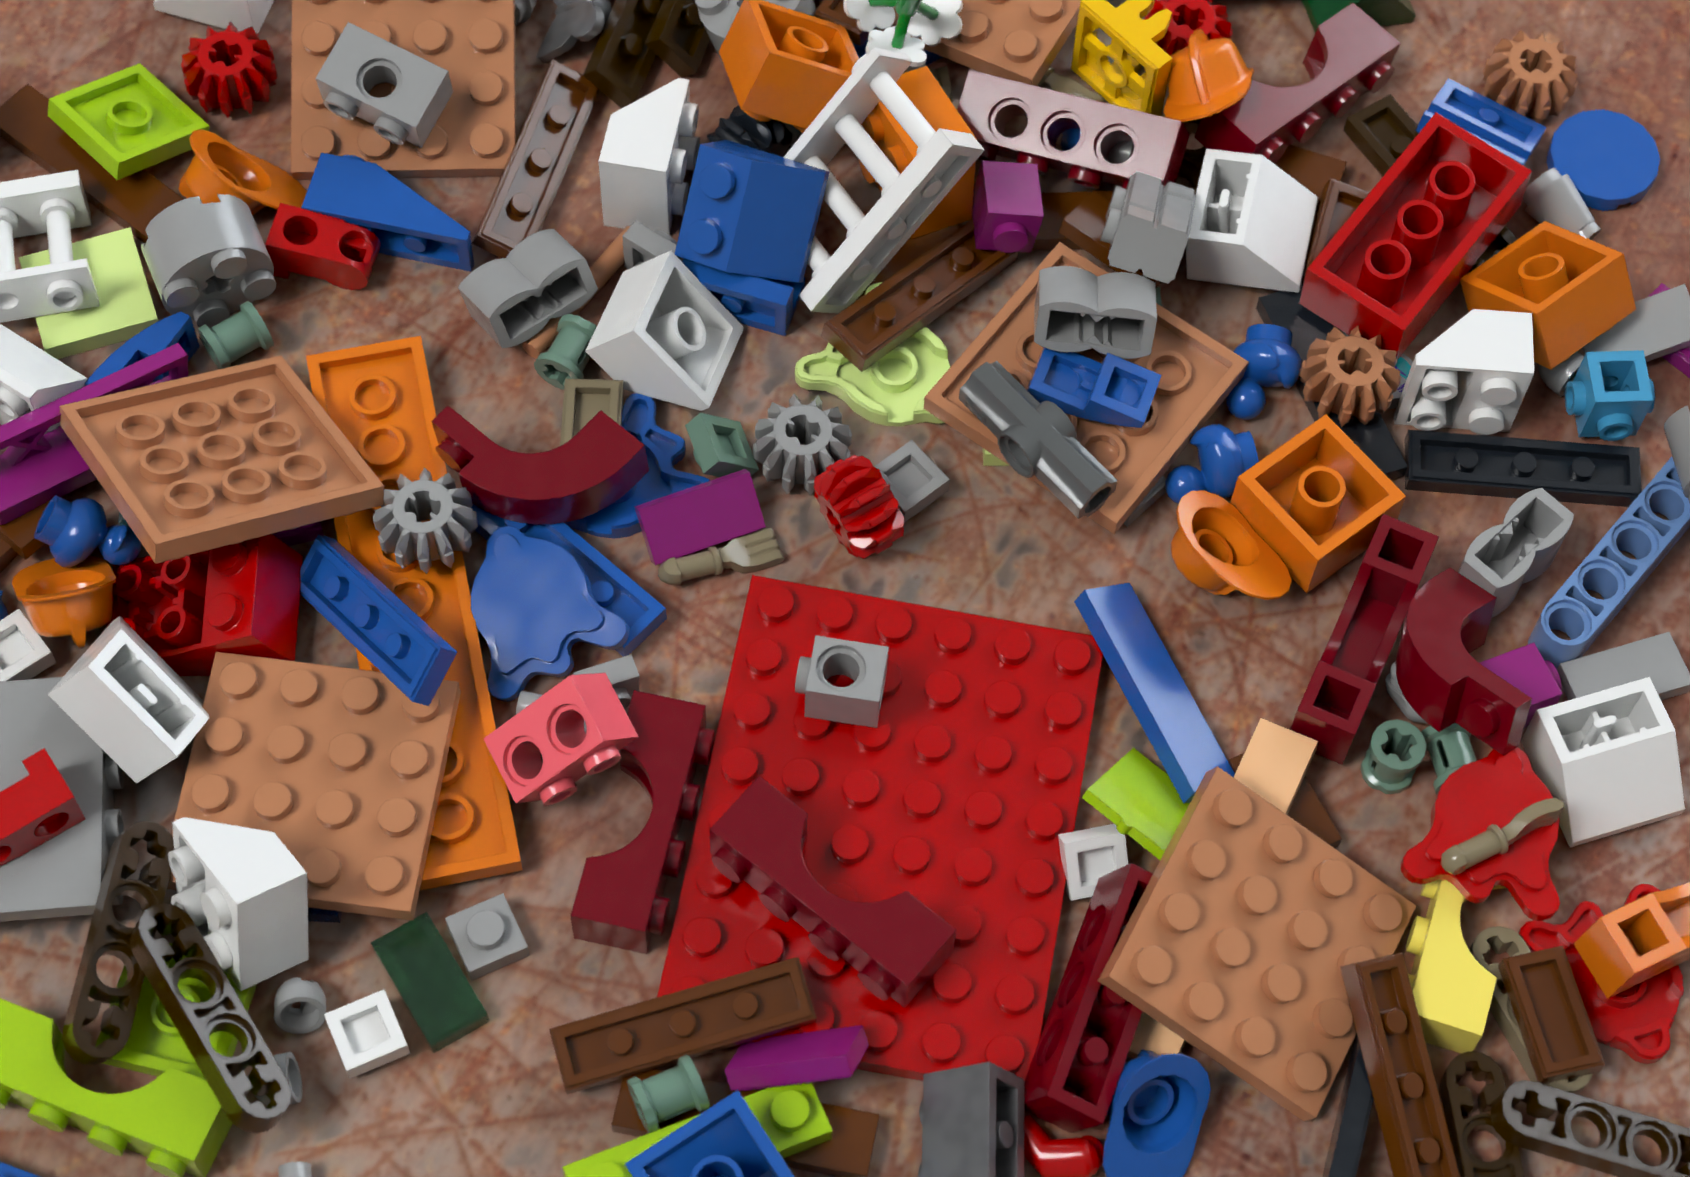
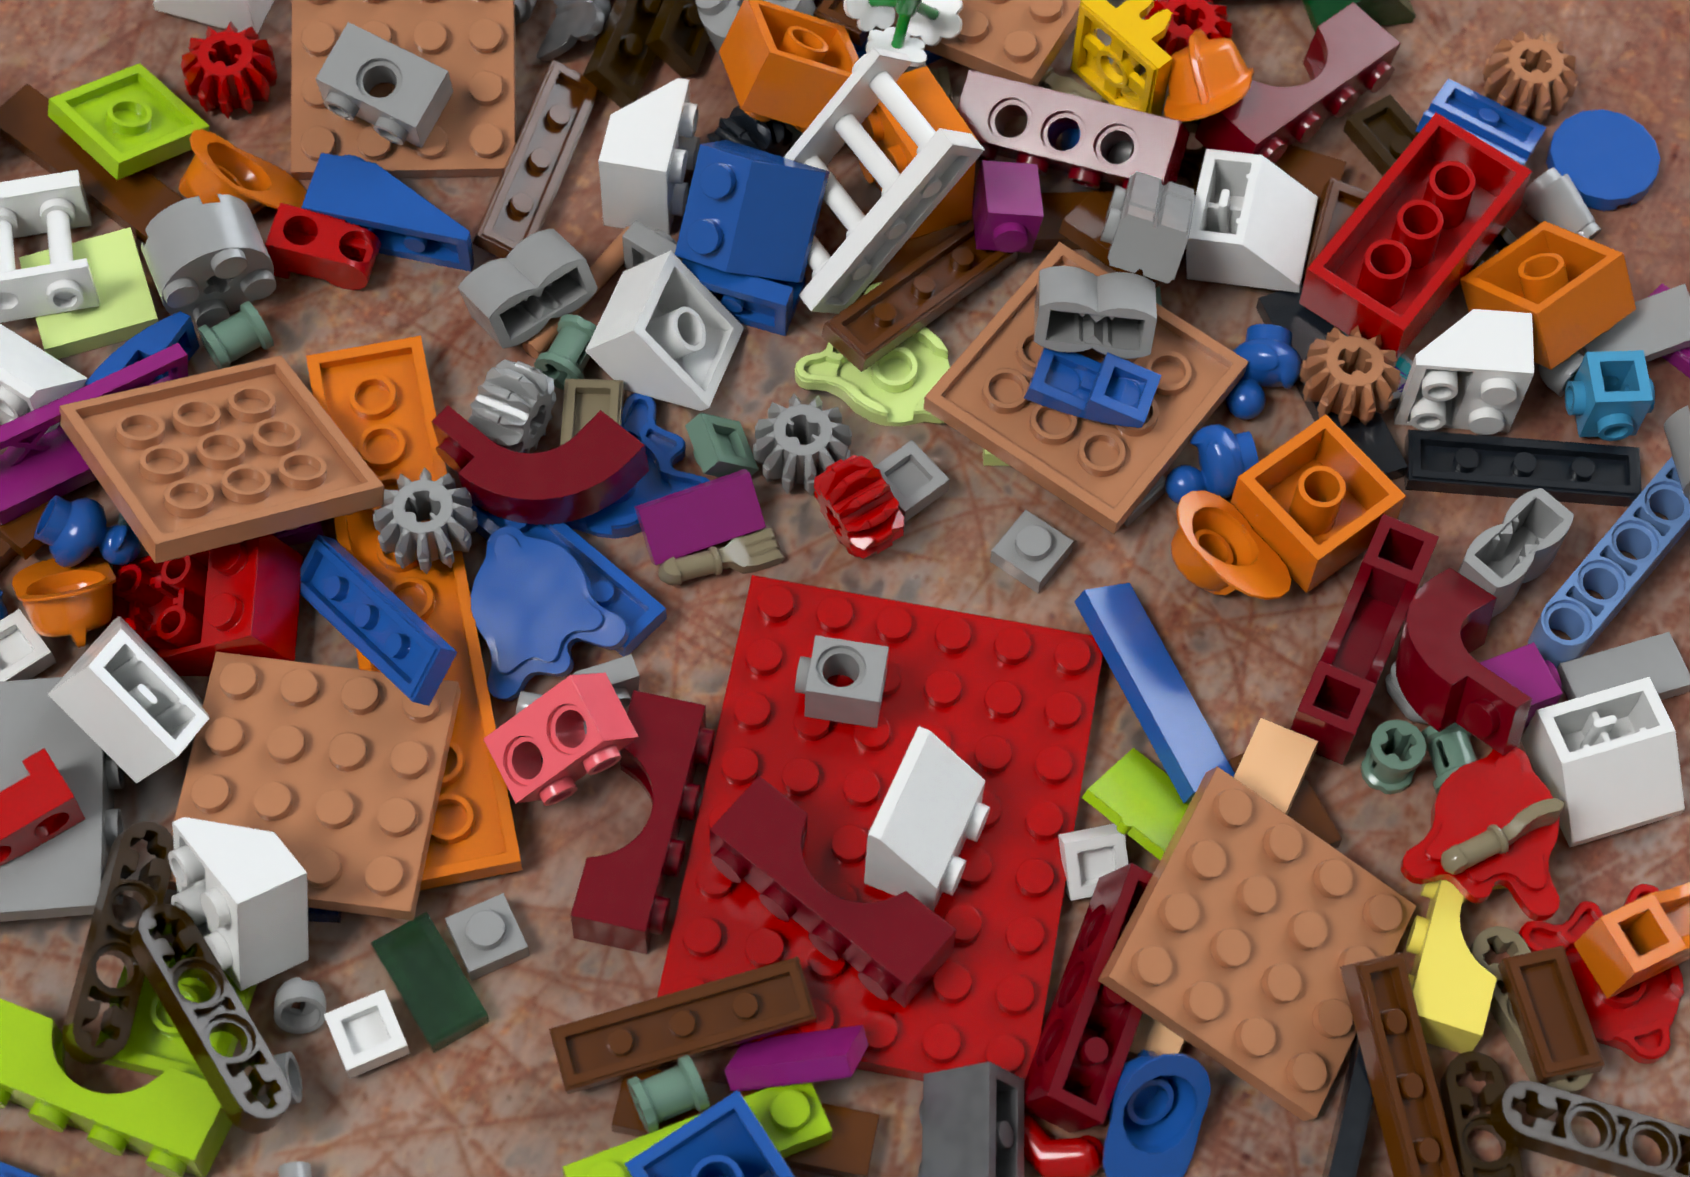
dark grey piece [959,361,1118,519] -> none
none -> light grey gear [468,359,556,453]
none -> white slope [864,726,990,912]
none -> light grey plate [990,509,1074,593]

